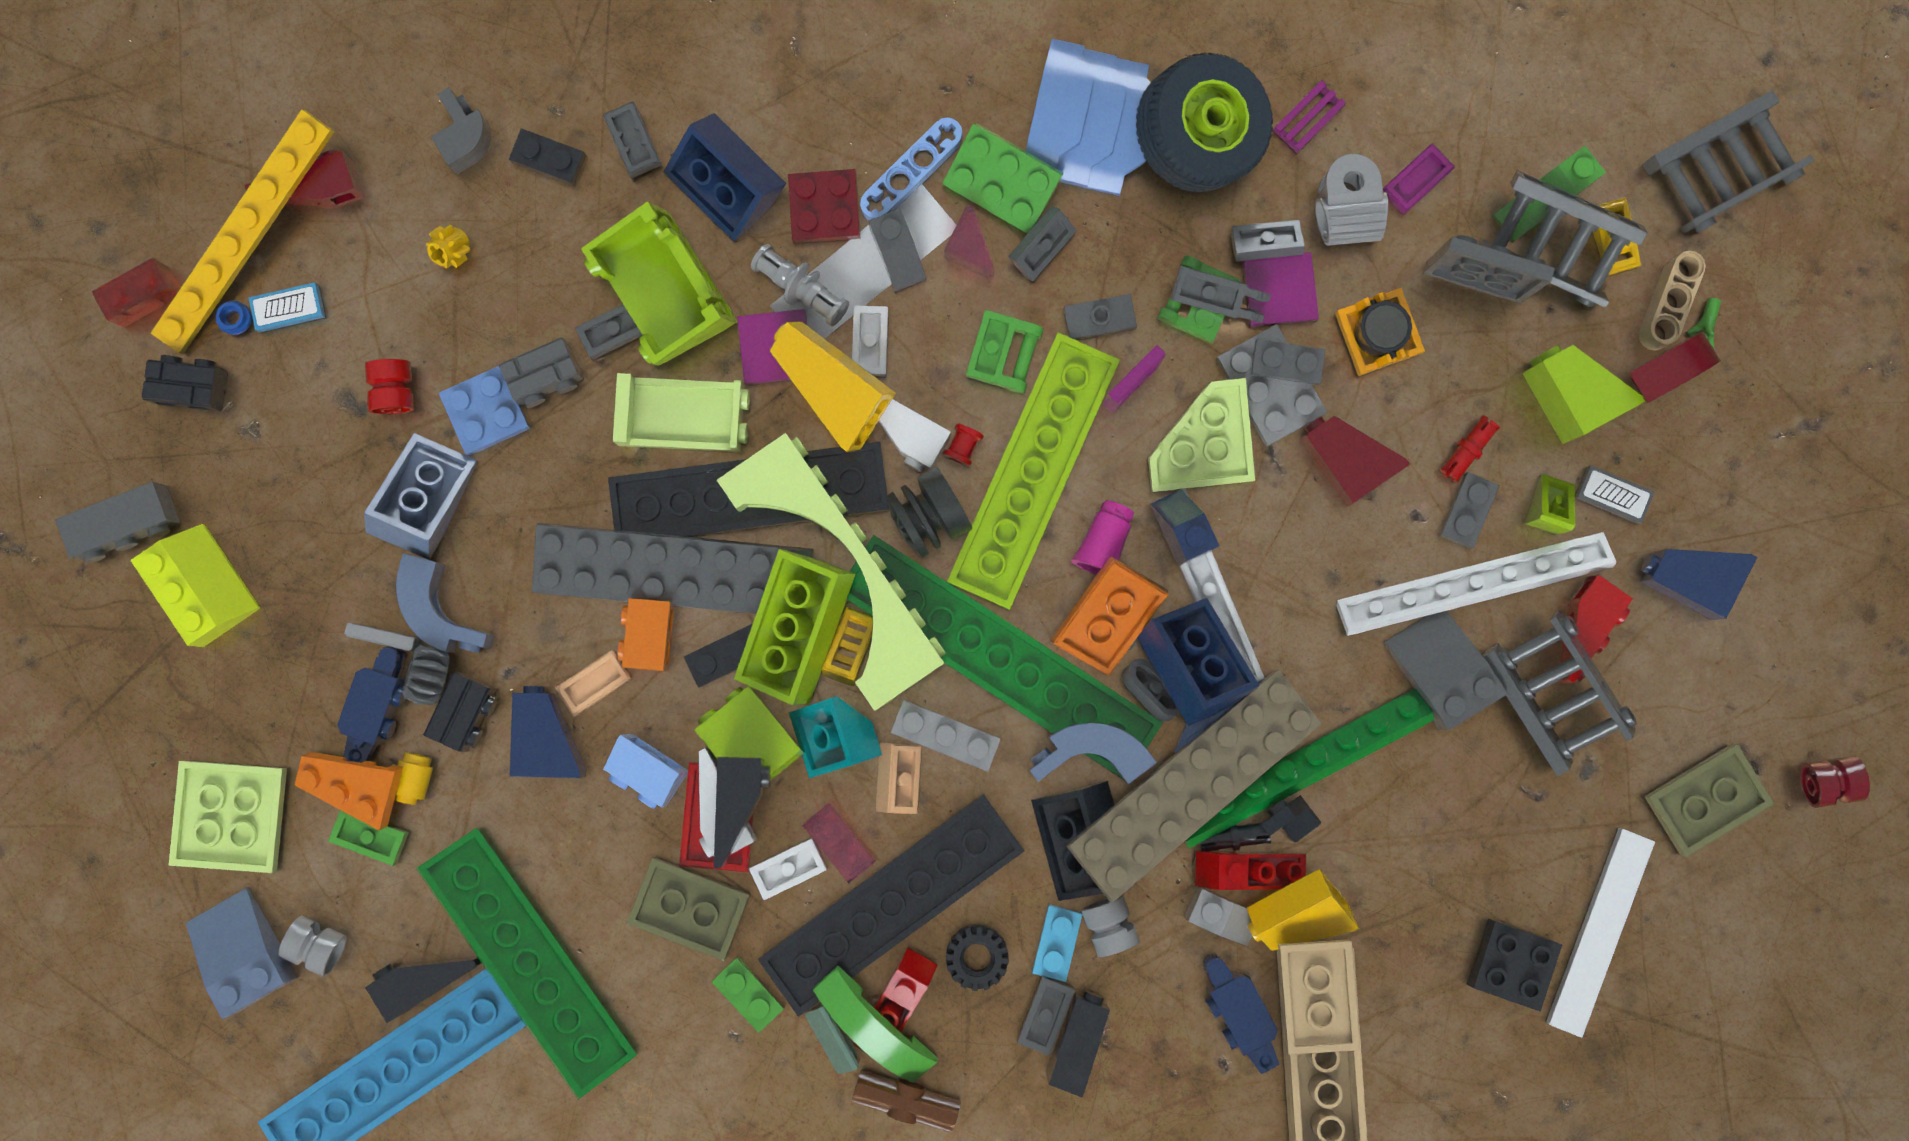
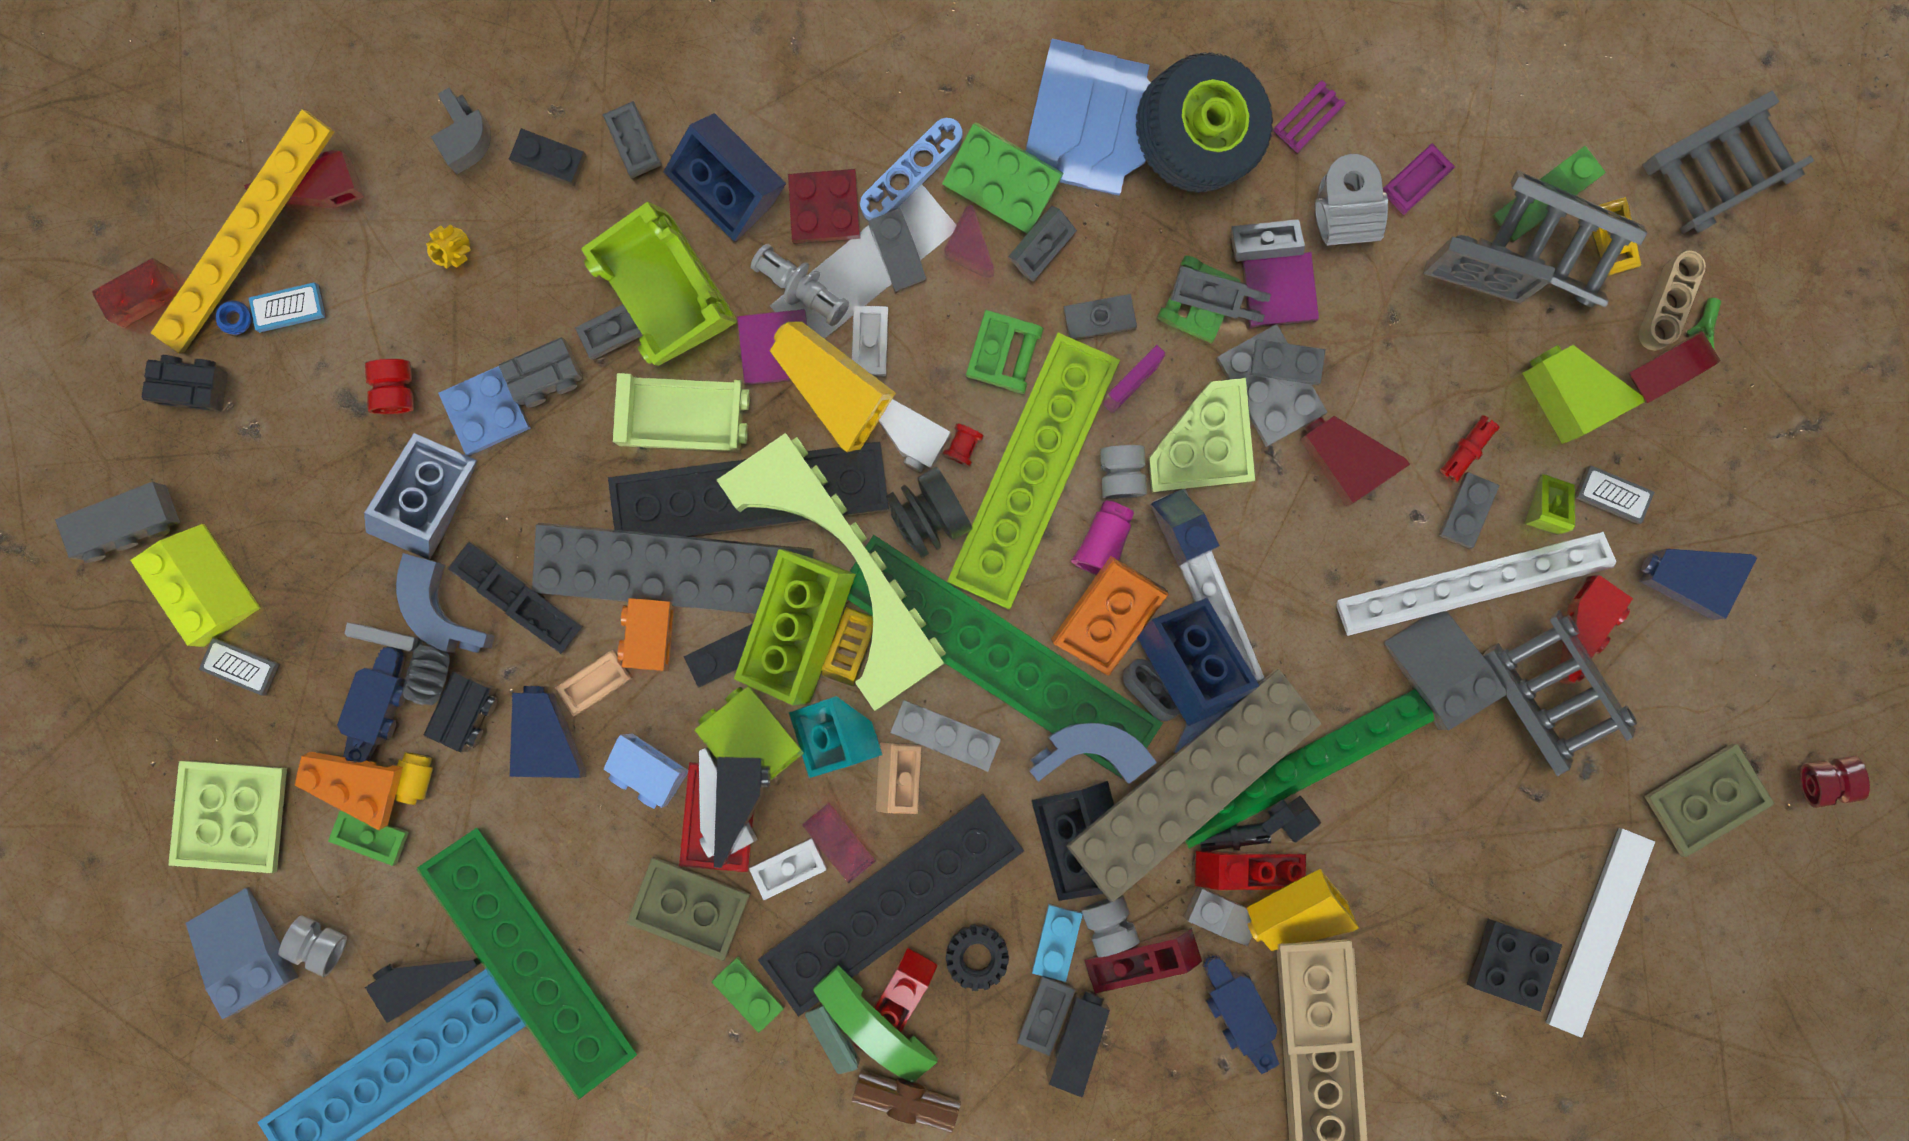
piece [1335,288,1425,376] -> none
none -> tile [199,638,279,696]
none -> black slope [448,541,582,654]
none -> dark red slope [1084,928,1203,993]
none -> light grey wheel [1100,445,1147,499]

